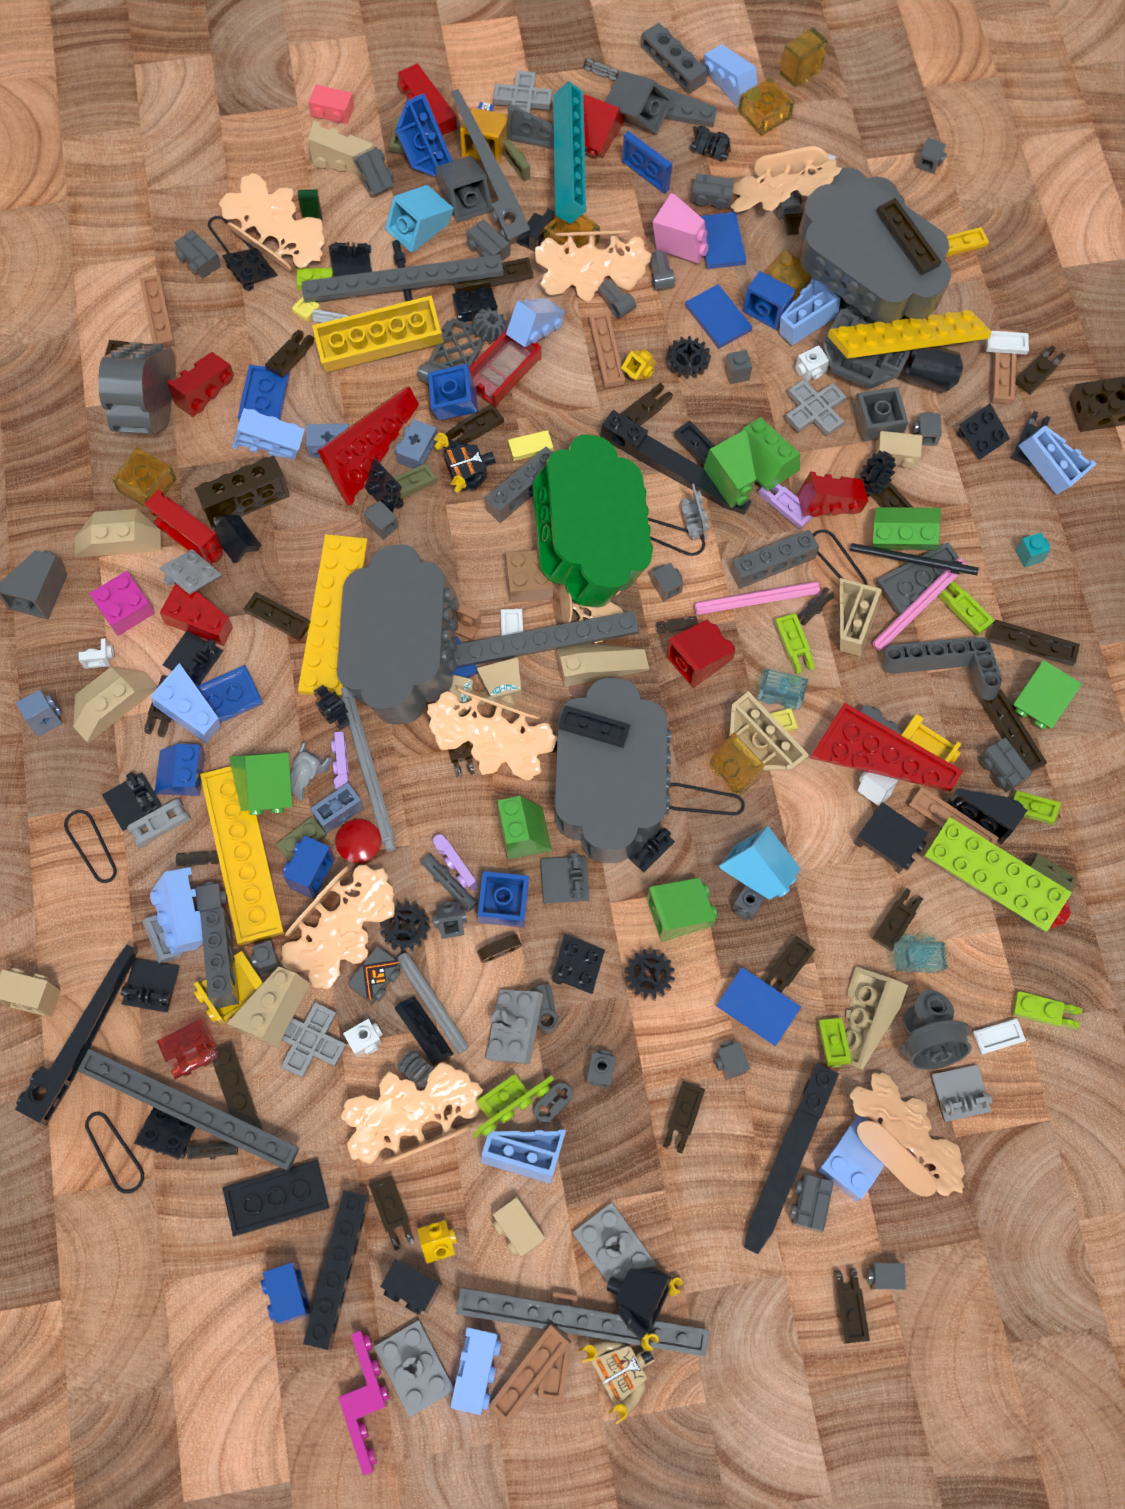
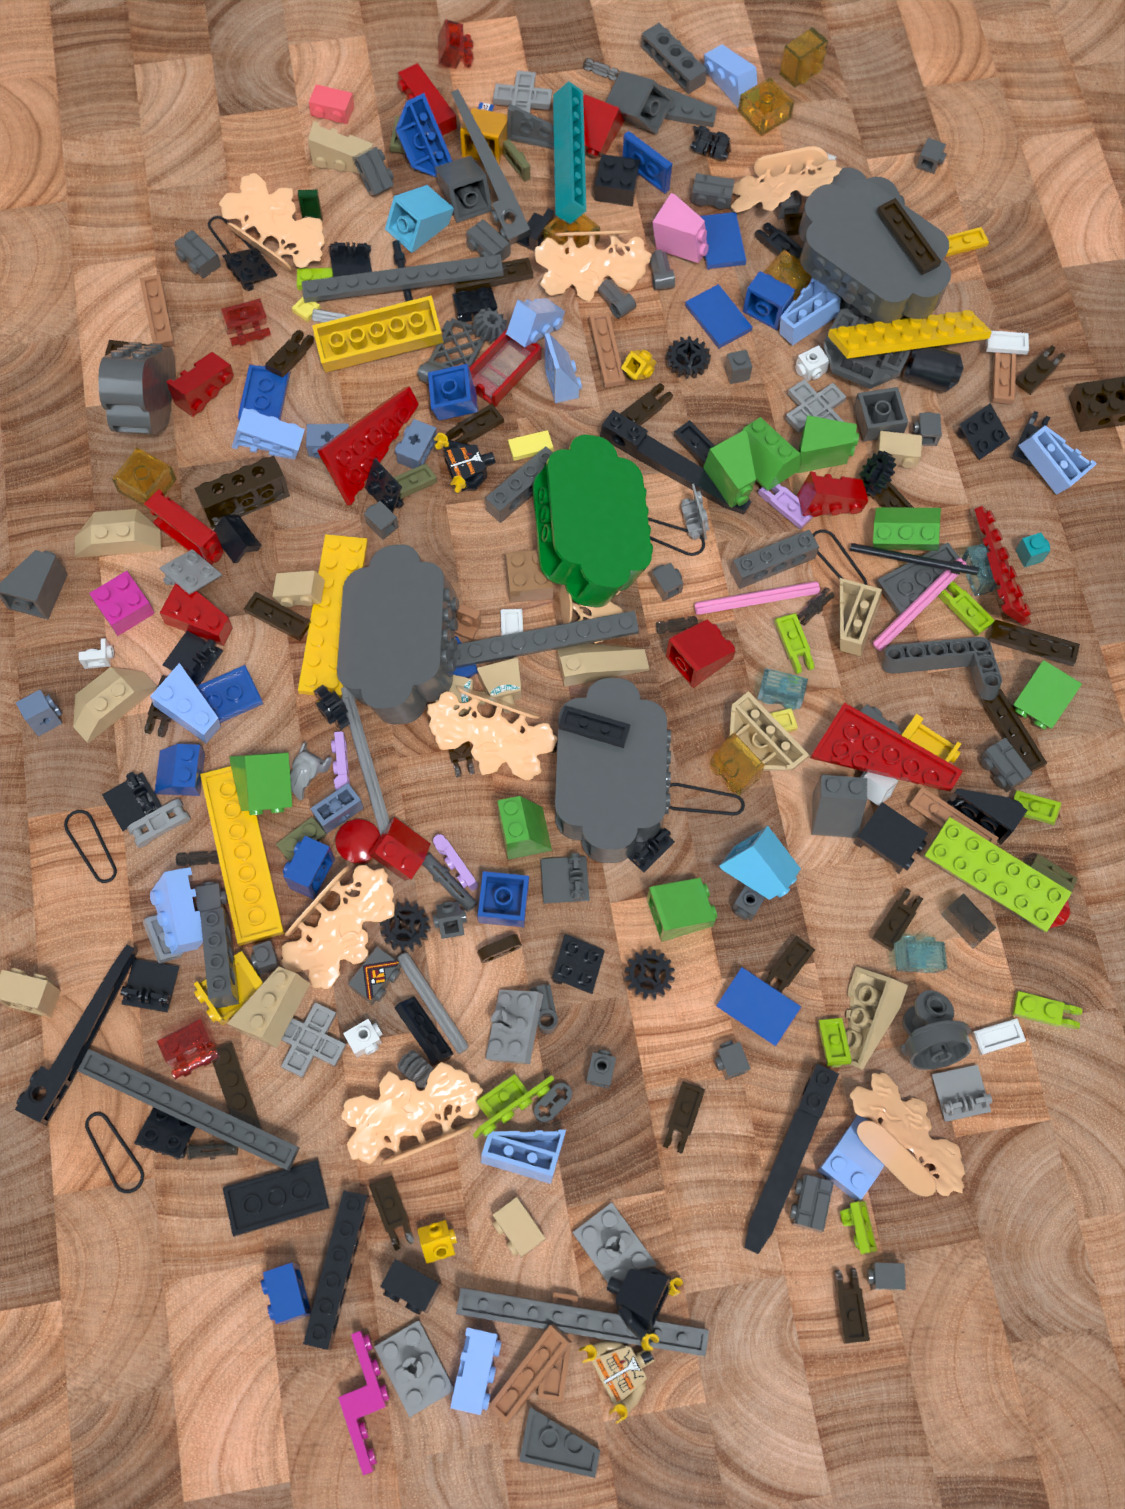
none -> clear red brick [221,299,271,346]
none -> tan brick [272,570,325,608]
none -> red slope [368,817,431,881]
none -> clear red brick [438,19,474,69]
none -> dark grey wing [519,1407,600,1478]
none -> light blue slope [545,333,582,403]
none -> black brick [595,154,640,207]
none -> black hinge [754,222,802,268]
none -> bright green slope [797,415,859,473]
none -> dark grey slope [812,775,867,838]
none -> lime hinge [840,1201,877,1254]
none -> clear smoke brick [941,893,996,949]
none -> clear light blue brick [962,544,997,596]
none -> red wing [974,506,1031,626]

